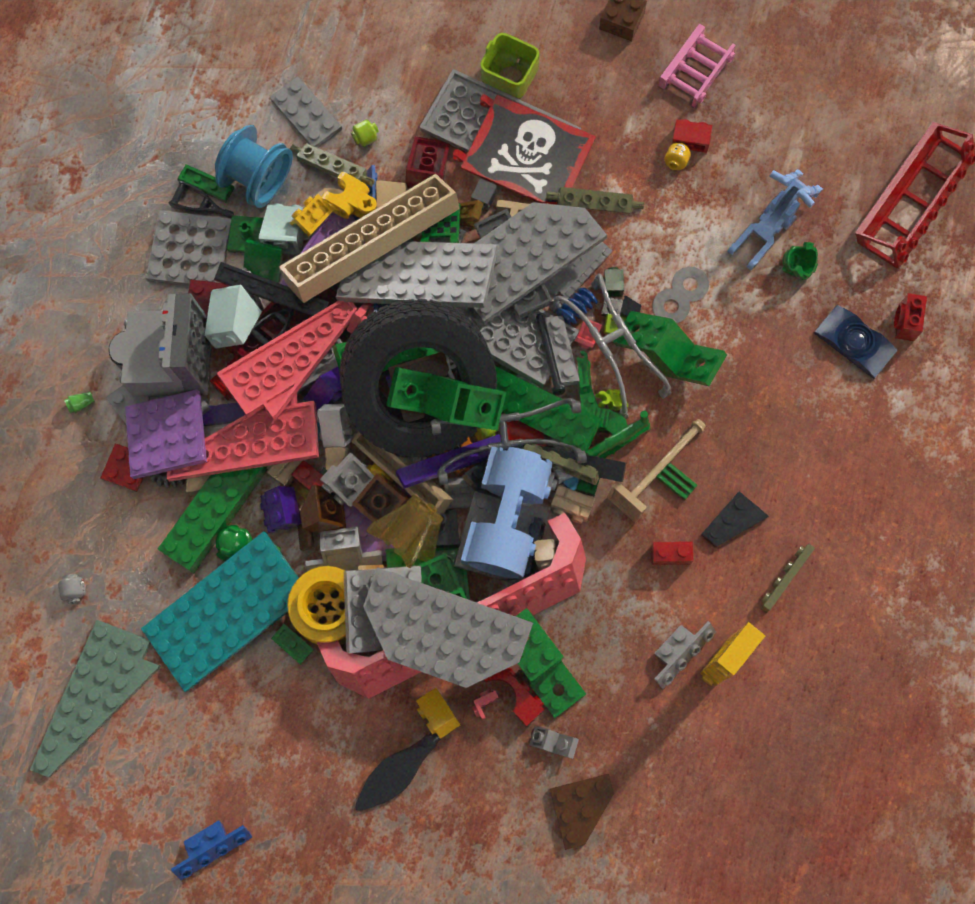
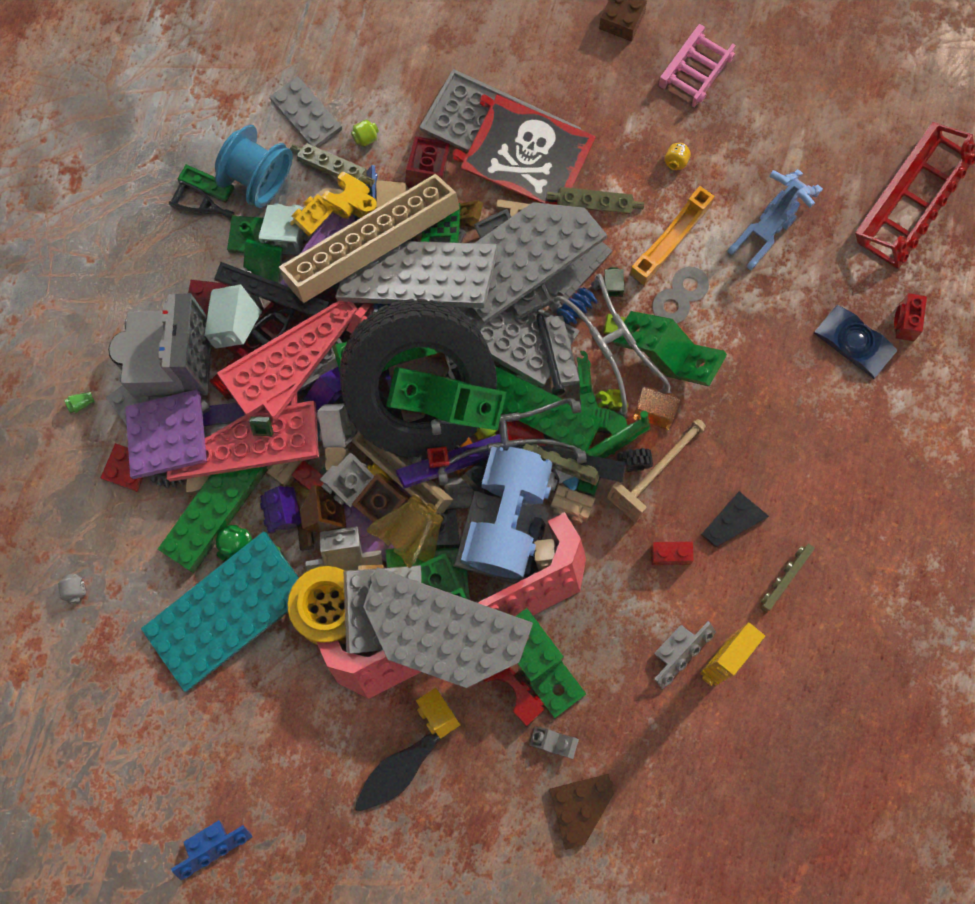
sand green wing [30,620,161,777] -> none
light grey piece [146,210,231,286] -> none
green plate [271,624,314,665] -> none
dark grey brick [471,179,497,211] -> none
coral bracket [472,689,499,720] -> none
lime piece [480,33,539,99] -> none
coral bracket [575,320,602,349] -> none
black slope [601,296,641,318] -> none
green tile [656,462,698,501] -> none
red brick [672,119,712,153] -> none
green helmet [782,242,818,280] -> none
none -> dark green tile [249,417,274,437]
none -> red slope [427,447,450,468]
none -> black tyre [617,448,653,472]
none -> light orange arch [630,186,715,286]
none -> clear orange brick [633,387,680,430]

